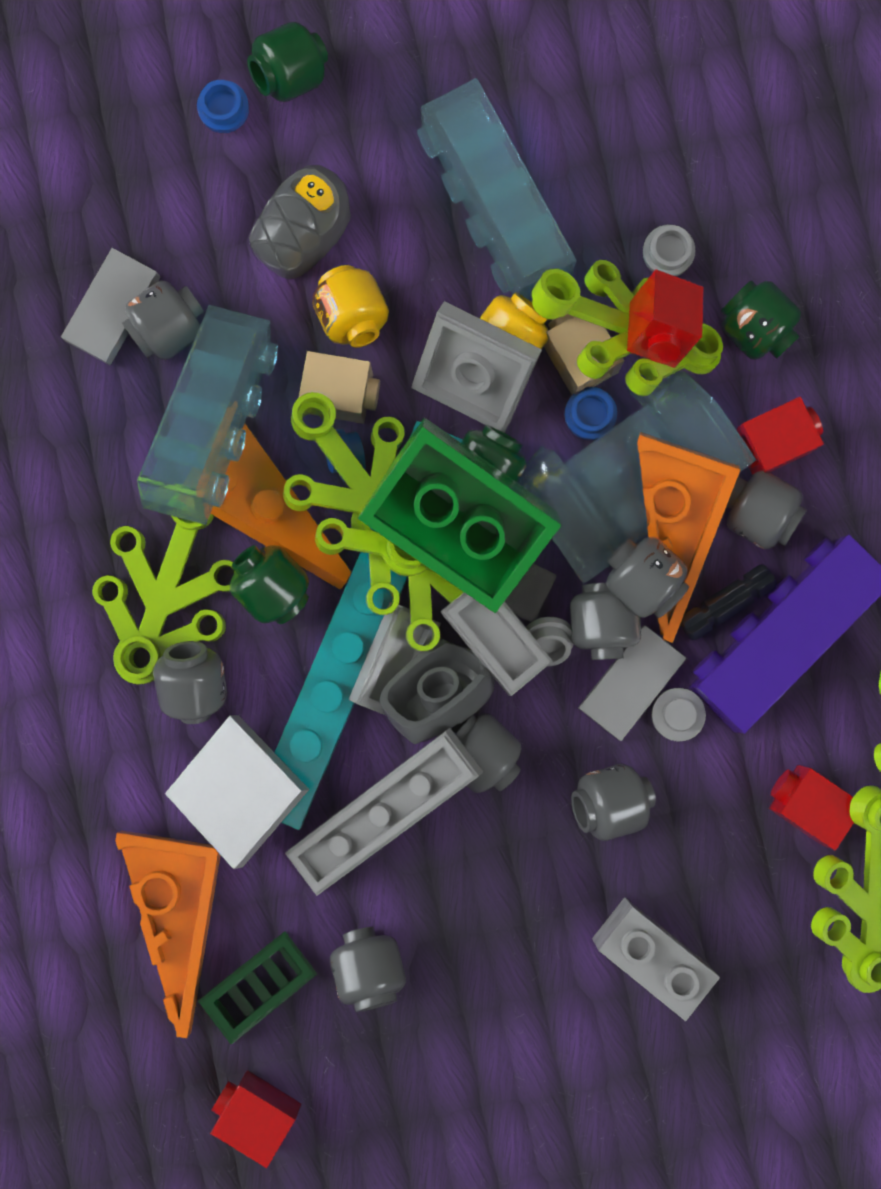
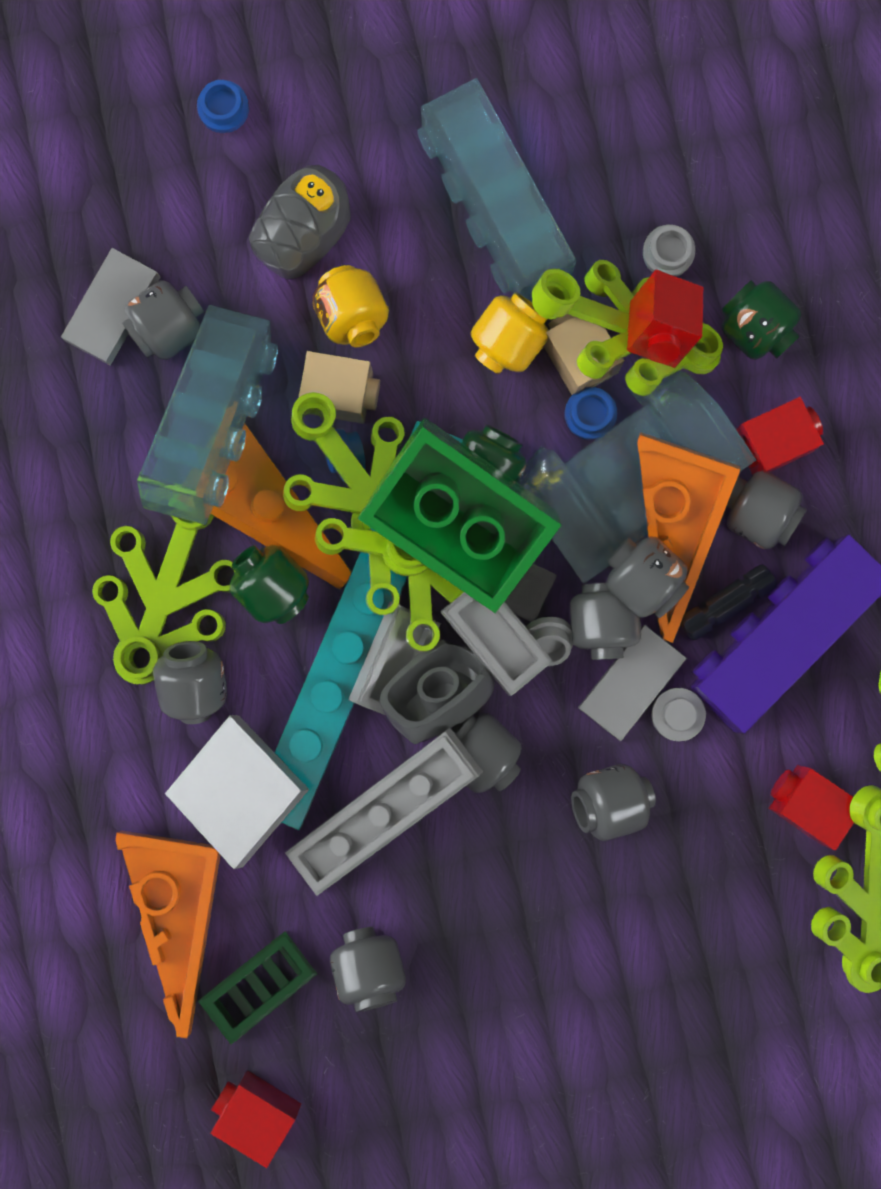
dark green head [247,22,328,102] -> none
light grey tile [411,301,542,433] -> none
light grey brick [592,897,720,1021] -> none

